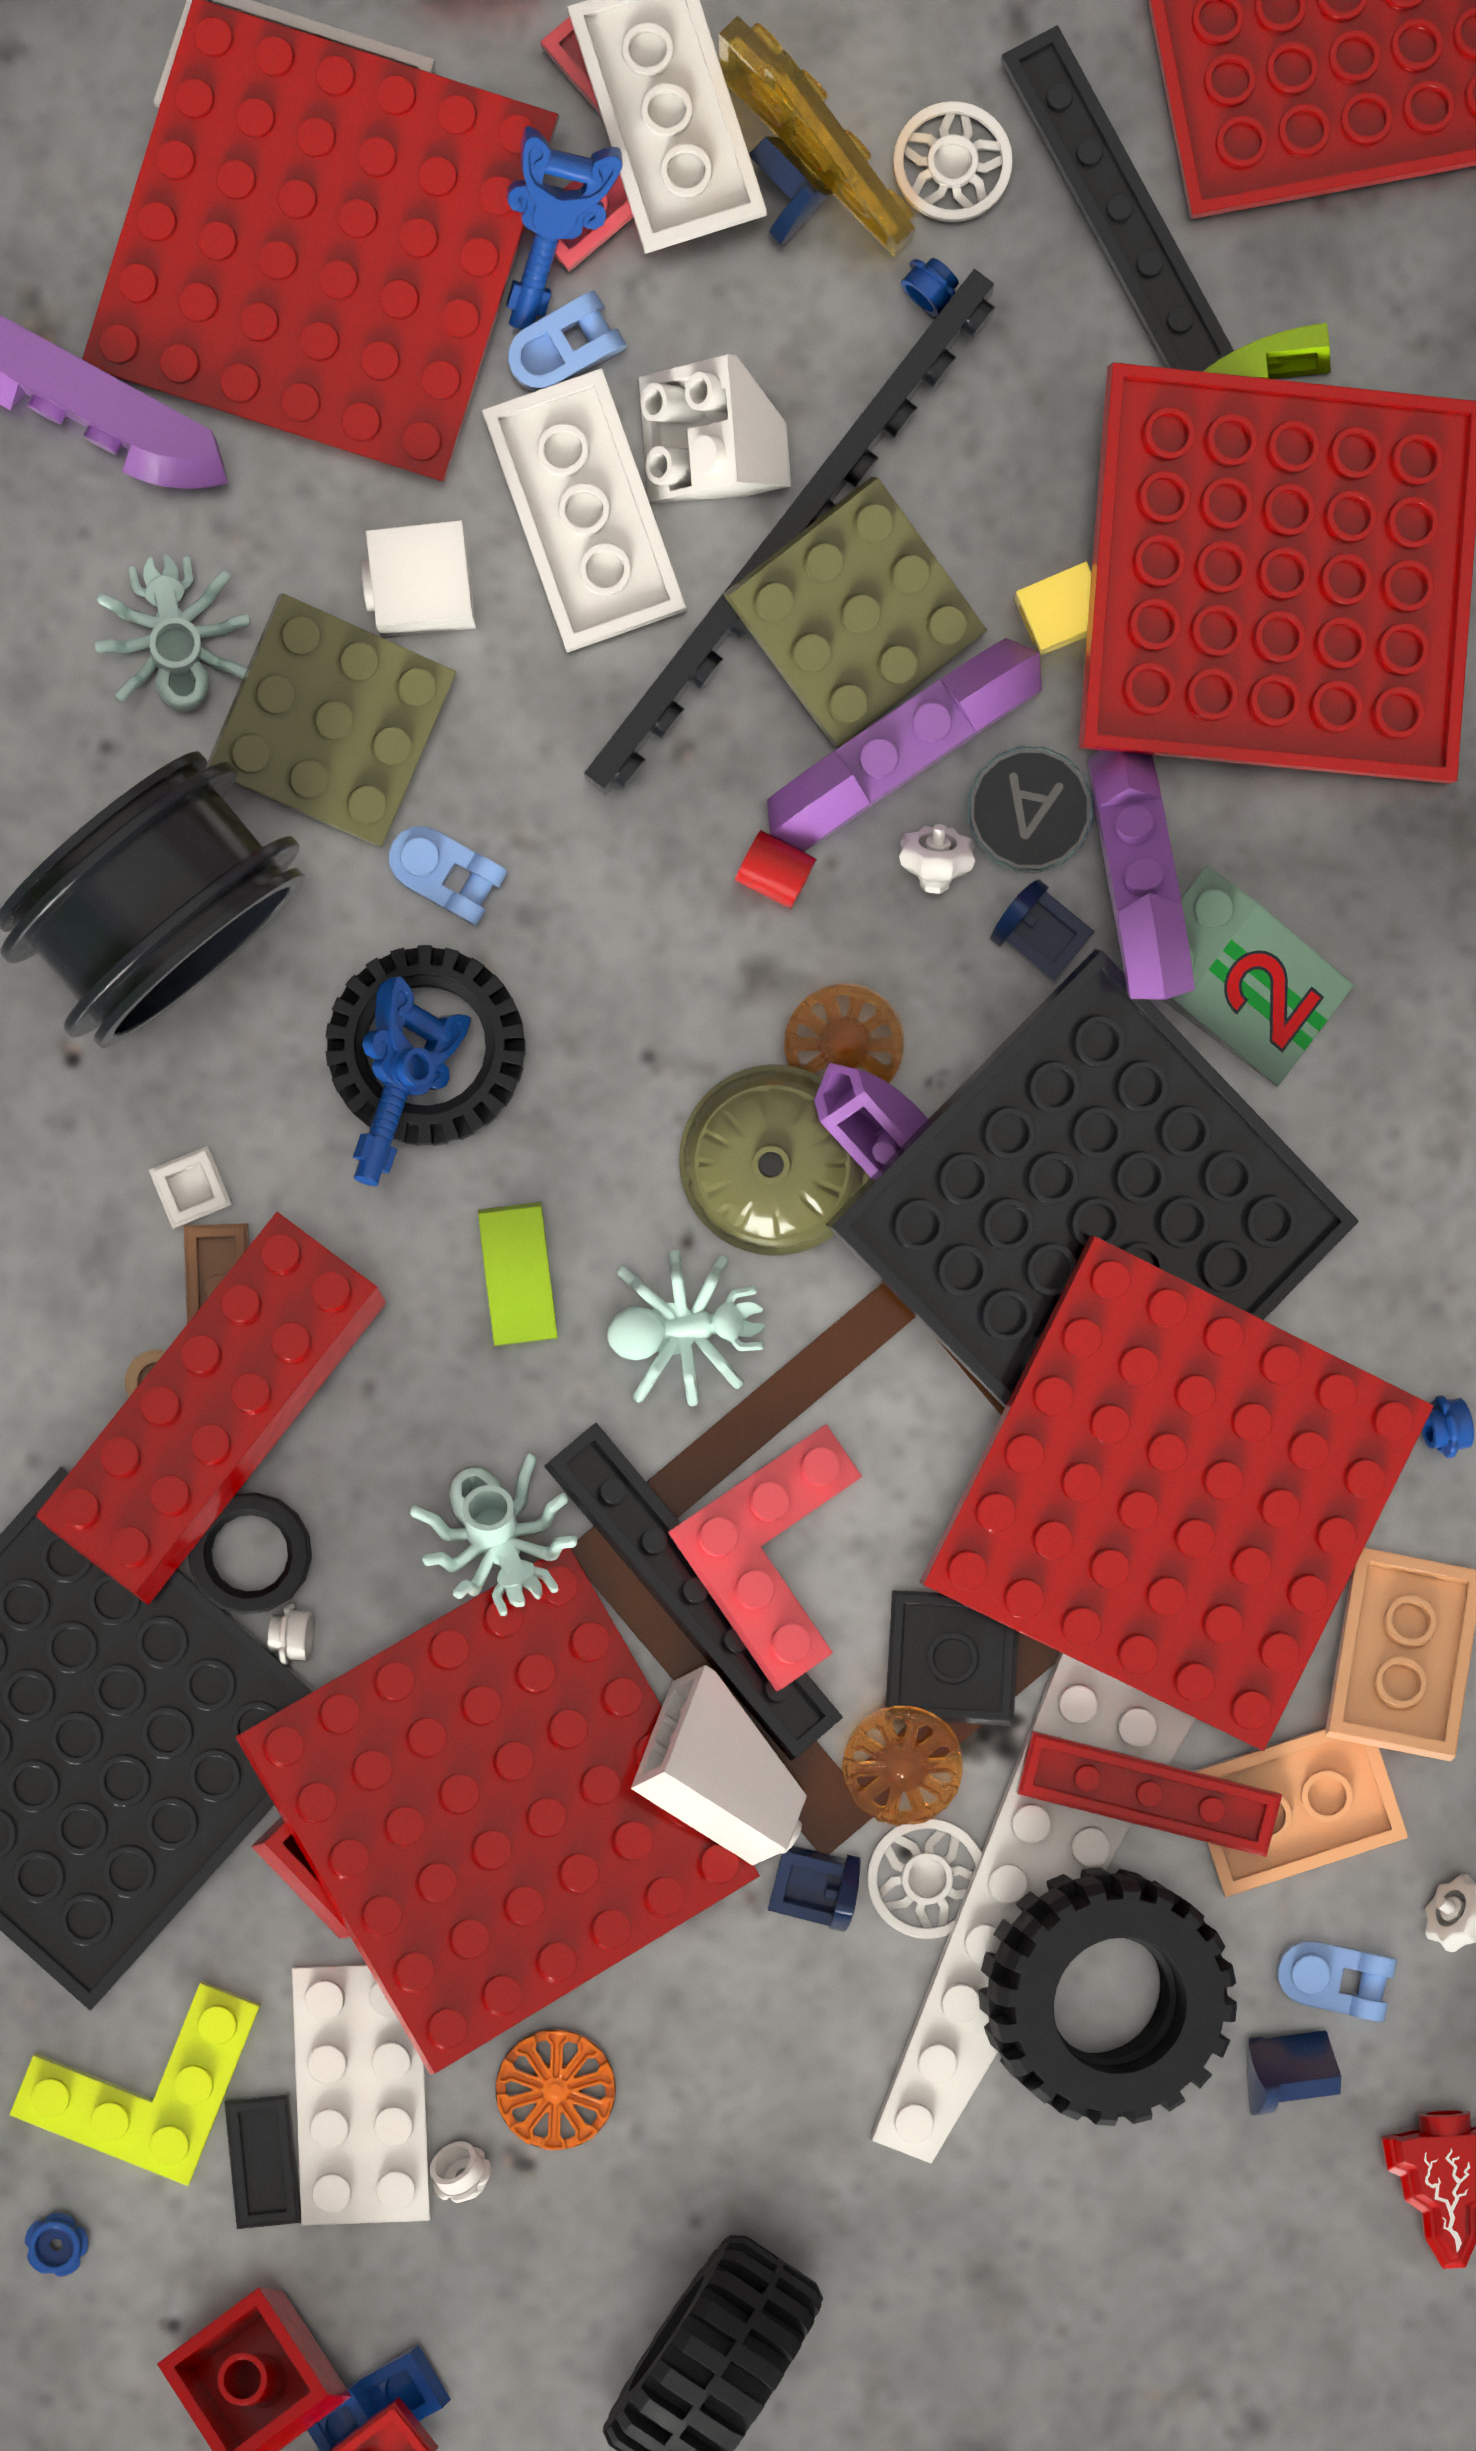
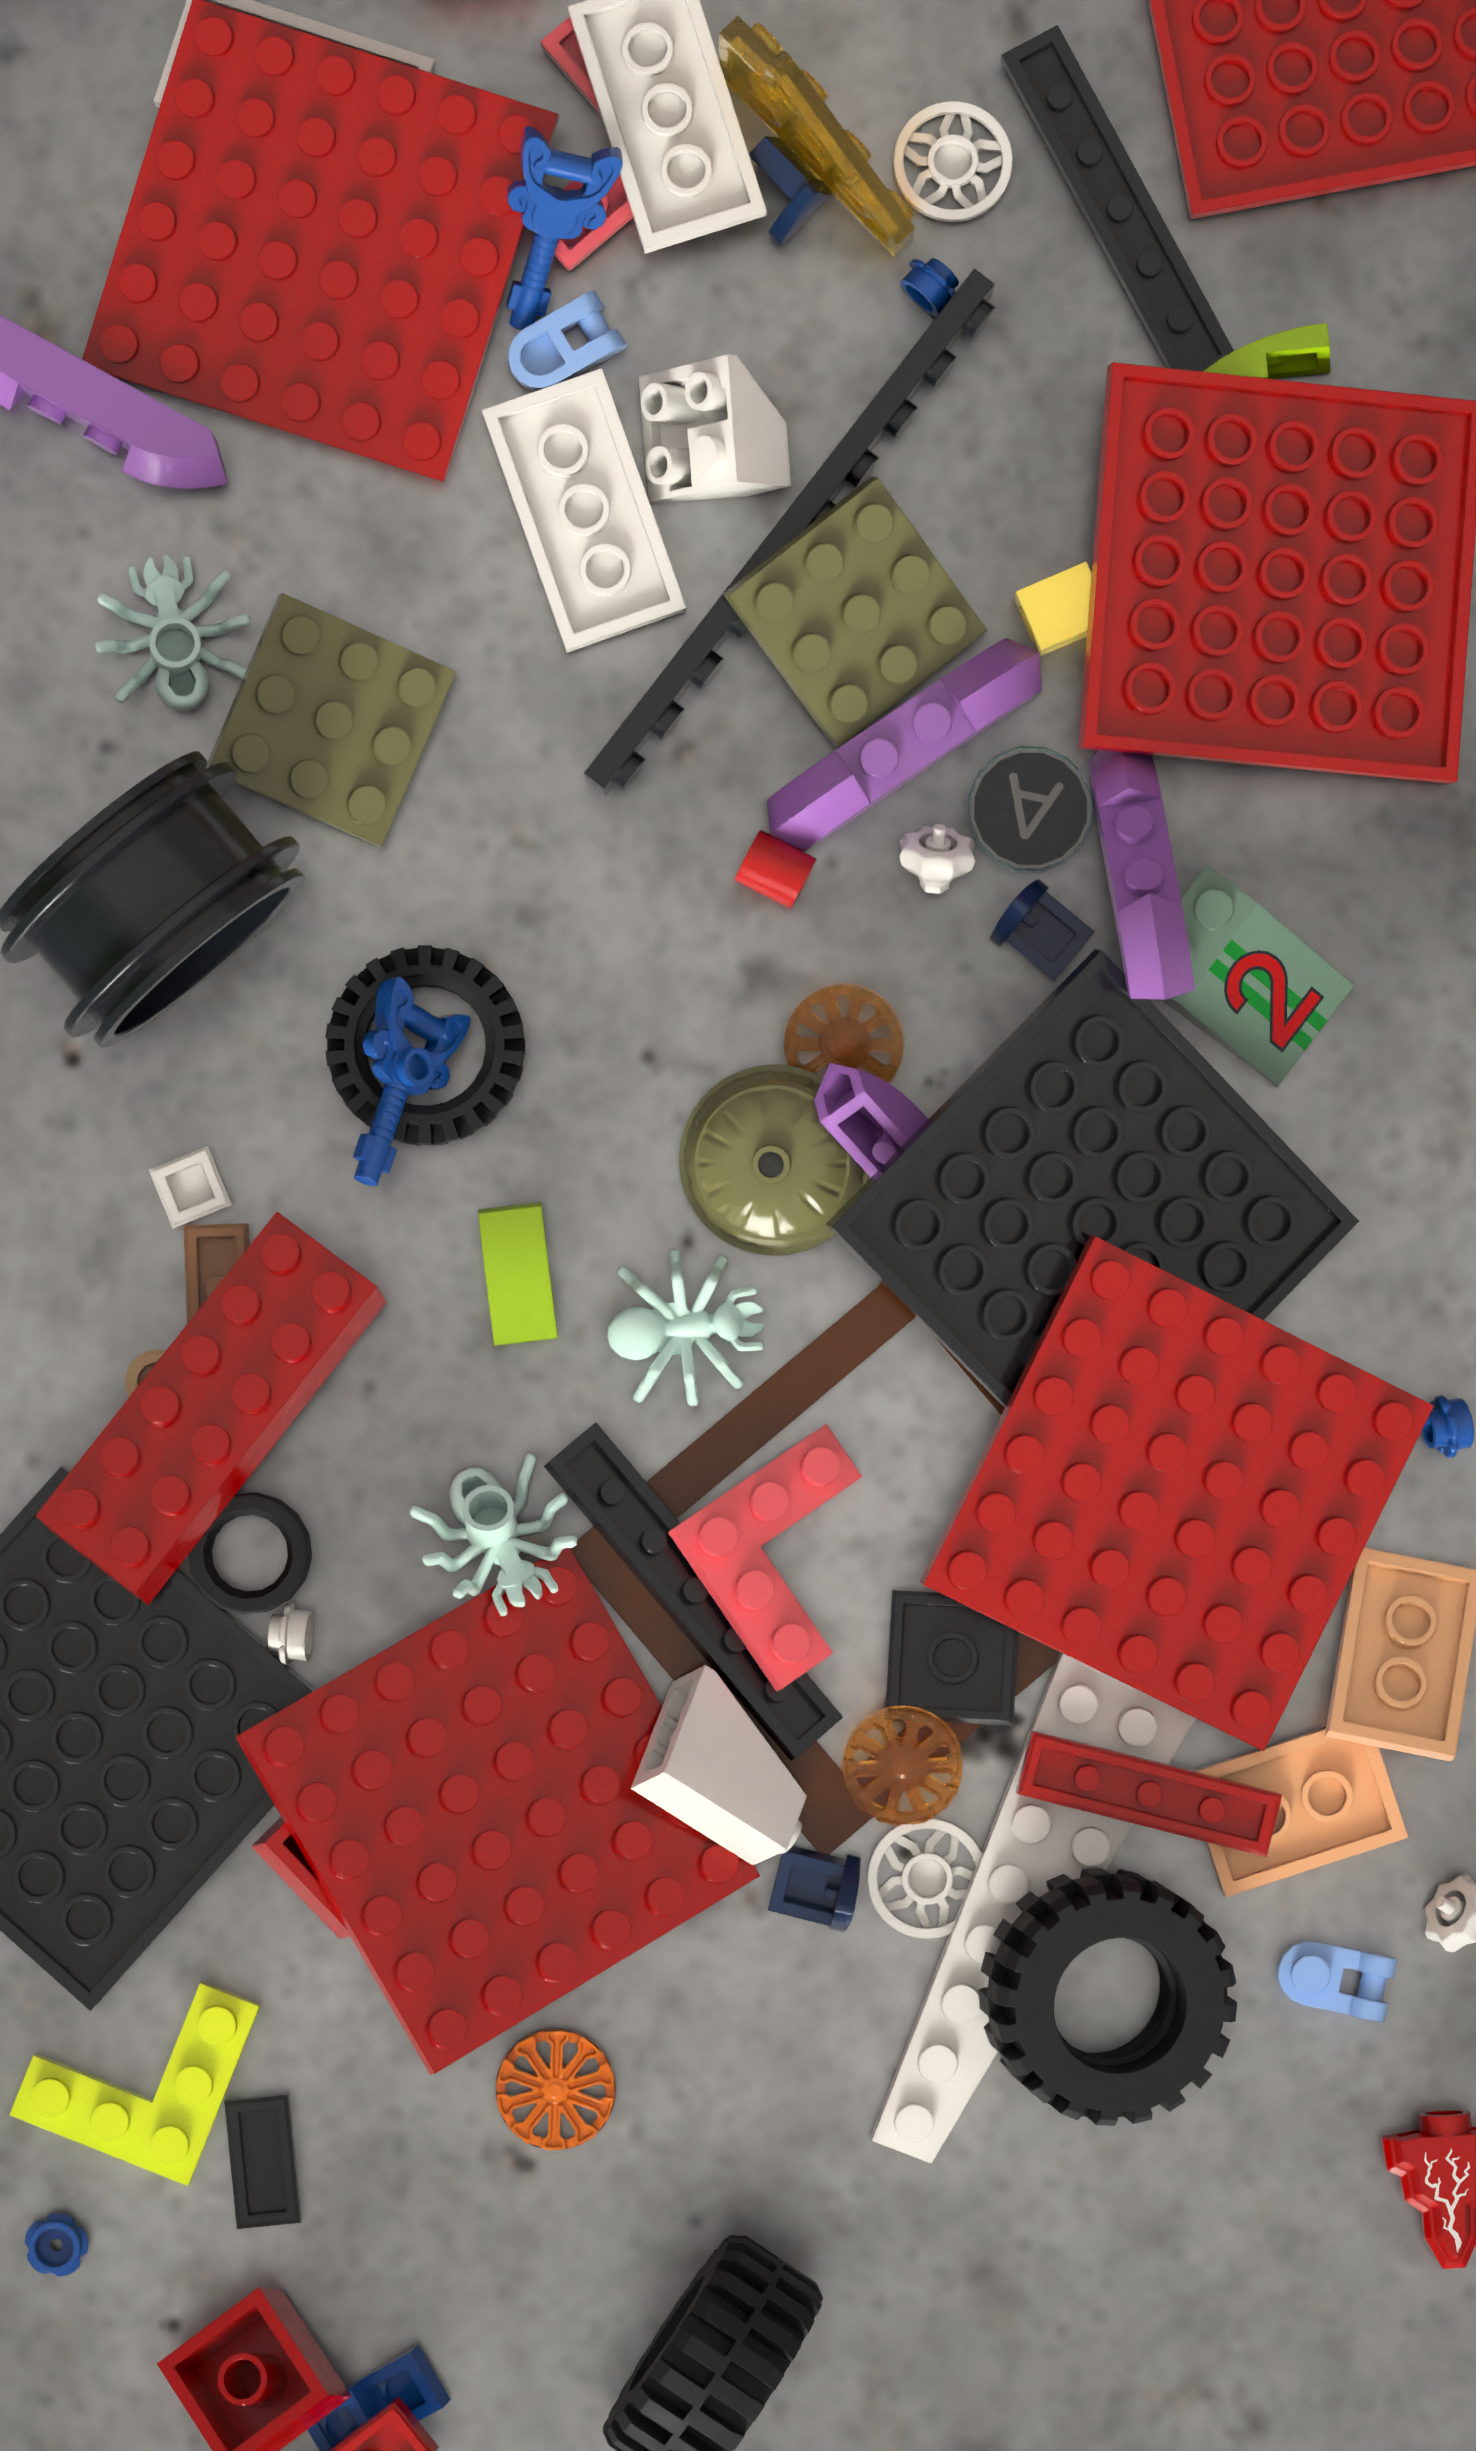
white plate [292,1963,431,2226] -> none
white head [361,520,476,638] -> none
light blue plate [389,826,508,927] -> none
white plate [430,2141,492,2203] -> none
dark blue tile [1247,2031,1342,2115] -> none

